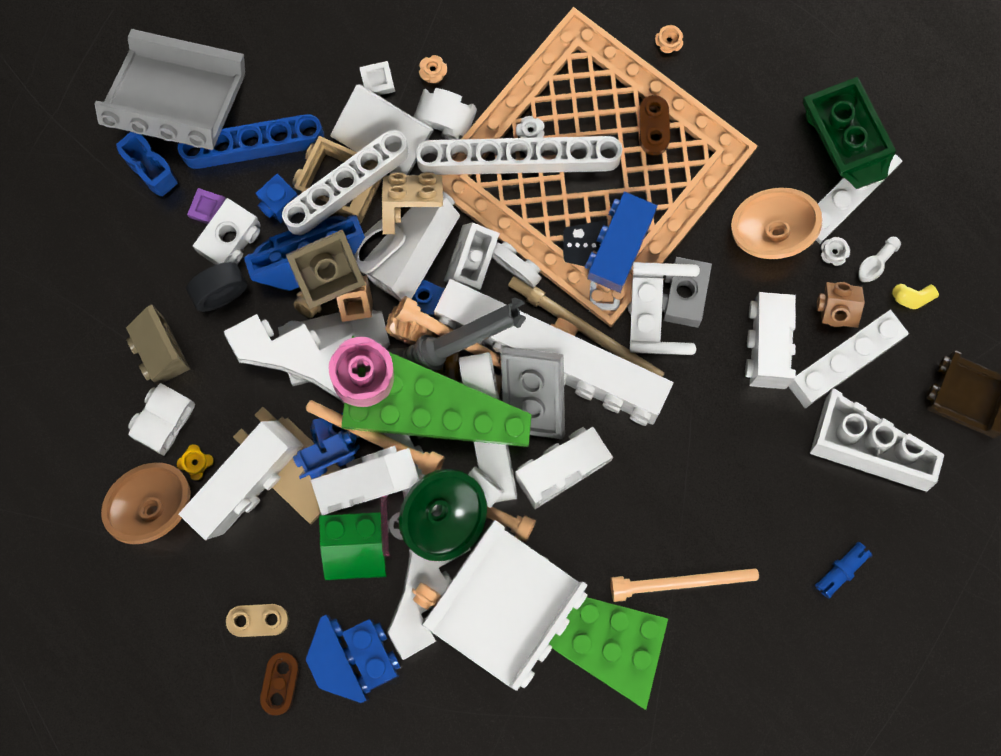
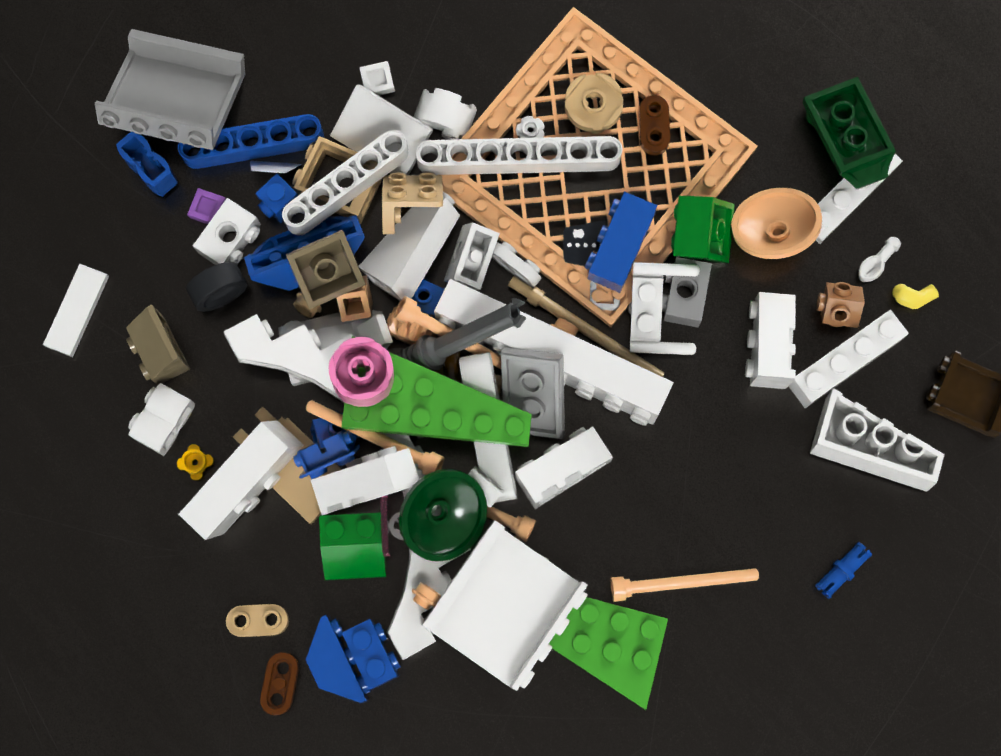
medium nougat dish [101,463,191,544] -> none
white piece [354,219,406,274] -> none
light nougat plate [419,55,447,83] -> none
light nougat plate [655,25,683,53] -> none
white plate [821,237,850,266] -> none
none -> white tile [43,264,109,357]
none -> white sticker [250,161,302,173]
none -> white tile [357,314,393,347]
none -> tan plate [564,73,623,134]
none -> green slope [671,195,735,263]

